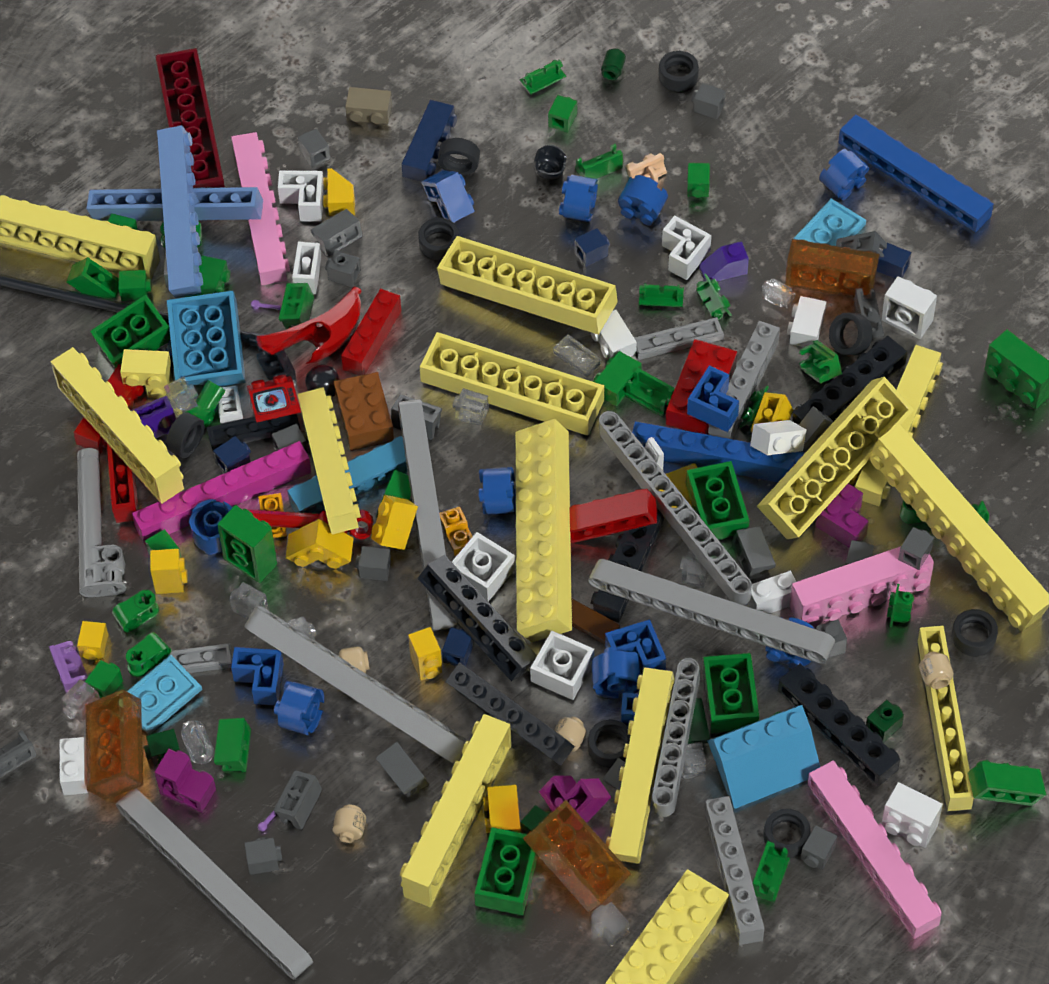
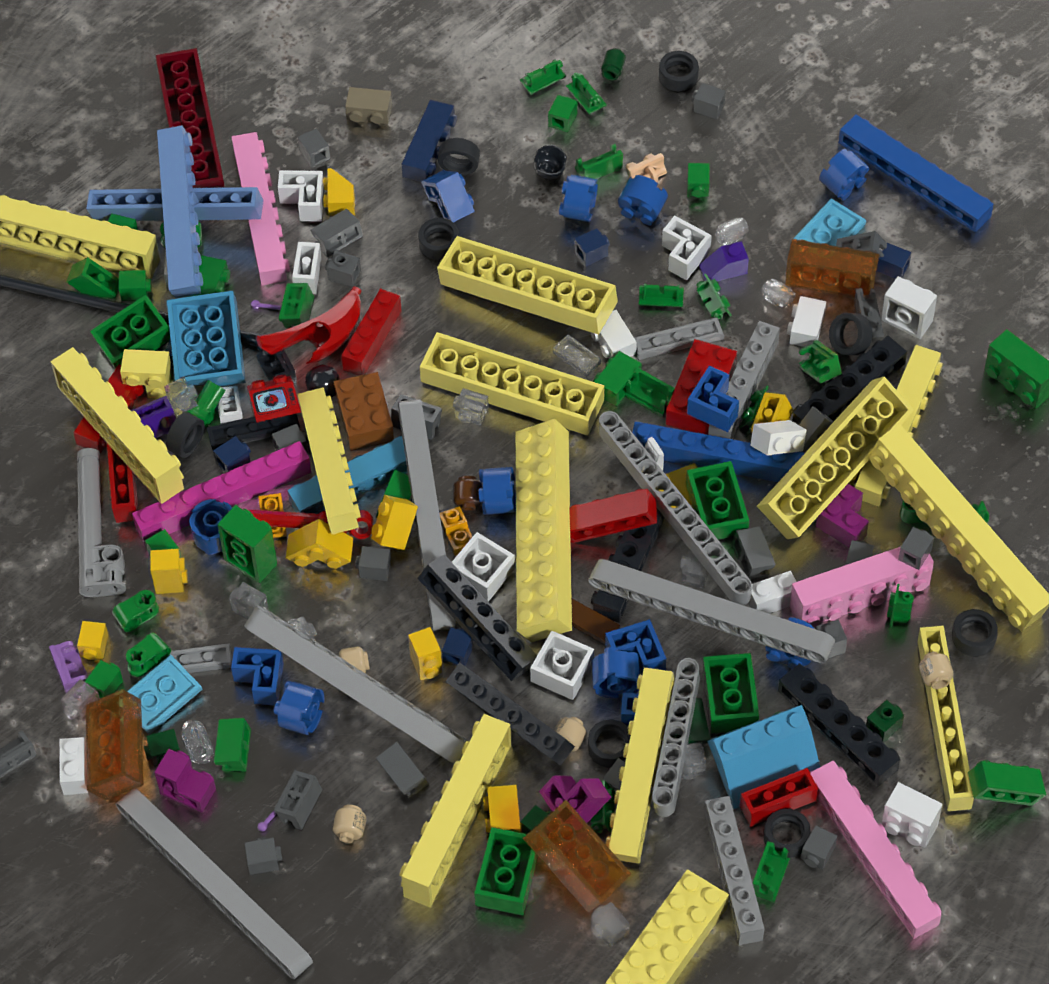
none -> reddish brown head [453,476,483,511]
none -> green hinge [566,72,607,114]
none -> green hinge [591,780,616,834]
none -> clear brick [715,217,749,245]
none -> red brick [740,768,818,827]

